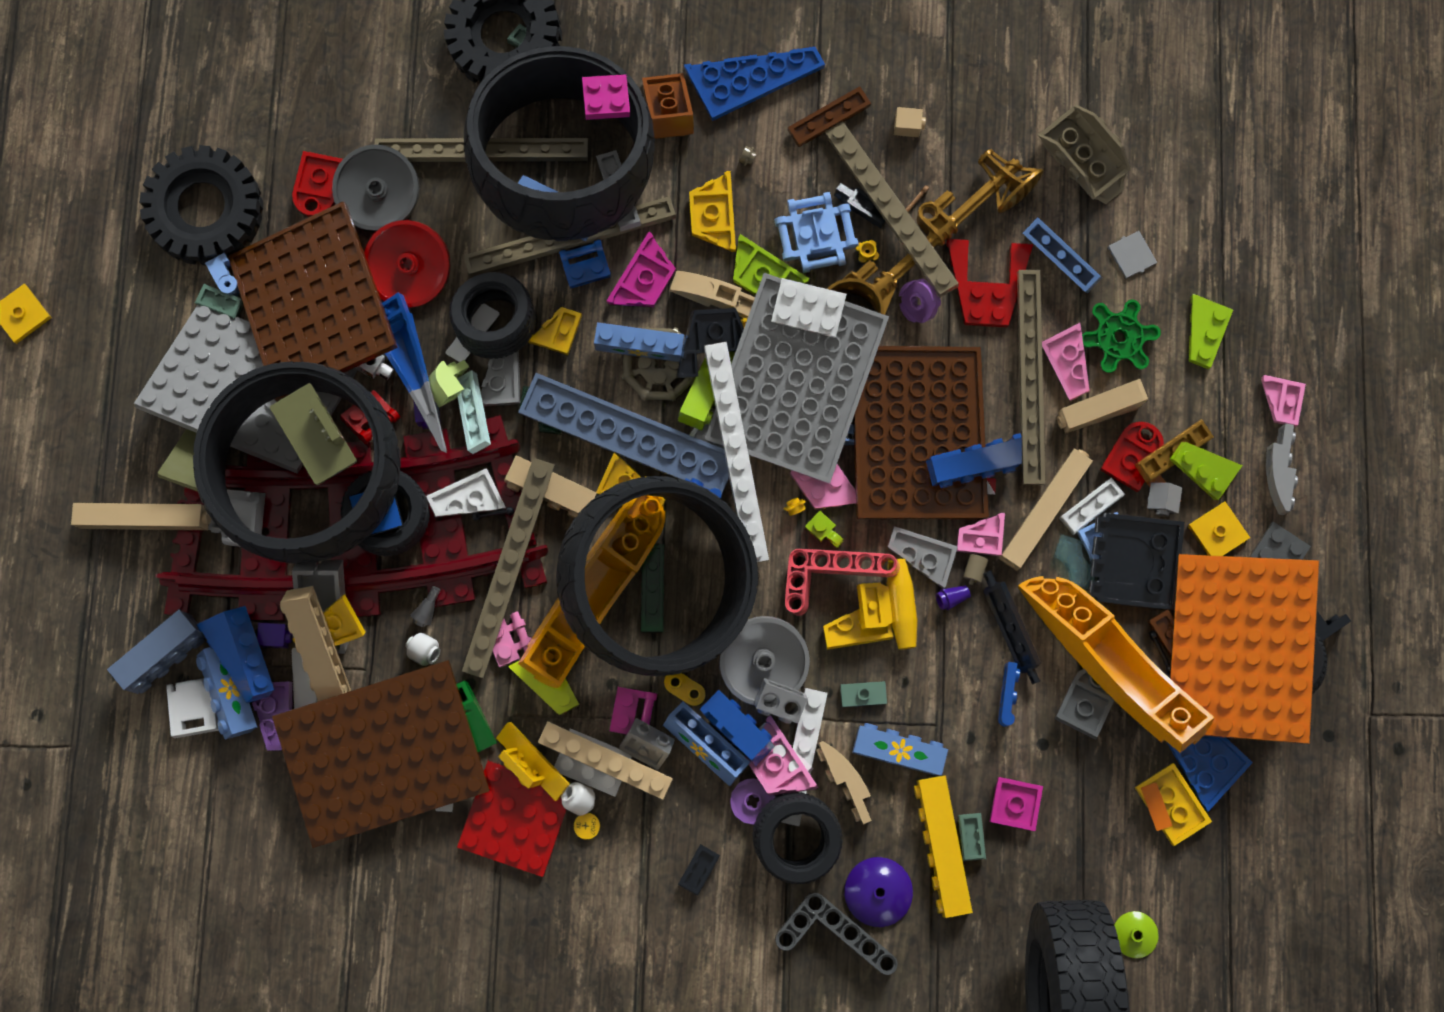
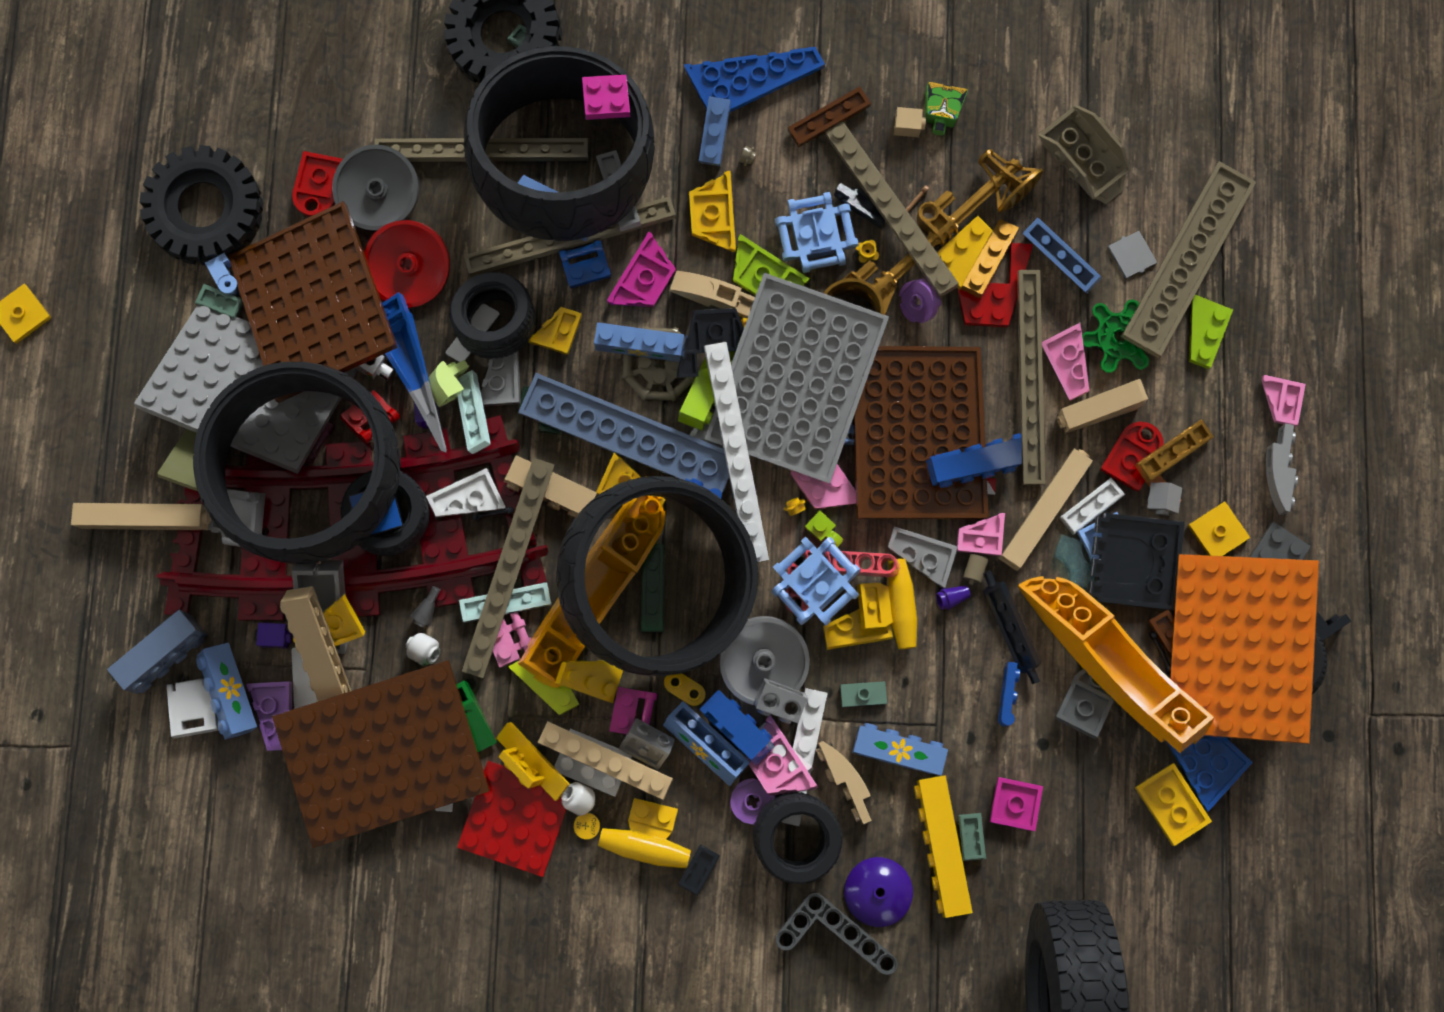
blue wedge [196,606,274,703] -> none
olive bracket [270,383,357,485] -> none
dark orange slope [642,73,694,139] -> none
white plate [771,278,847,338] -> none
lime dish [1114,911,1158,958] -> none
orange sticker [1141,783,1172,831] -> none
lime wing [1170,442,1243,500] -> none
none -> light aqua plate [459,582,552,623]
none -> yellow wing [555,660,623,703]
none -> yellow plate [598,798,691,868]
none -> medium blue brick [699,96,731,167]
none -> light blue brick [771,536,861,625]
none -> bright green torso [925,82,968,135]
none -> yellow wing [937,216,993,290]
none -> plate [962,219,1019,299]
none -> dark tan plate [1121,161,1256,359]

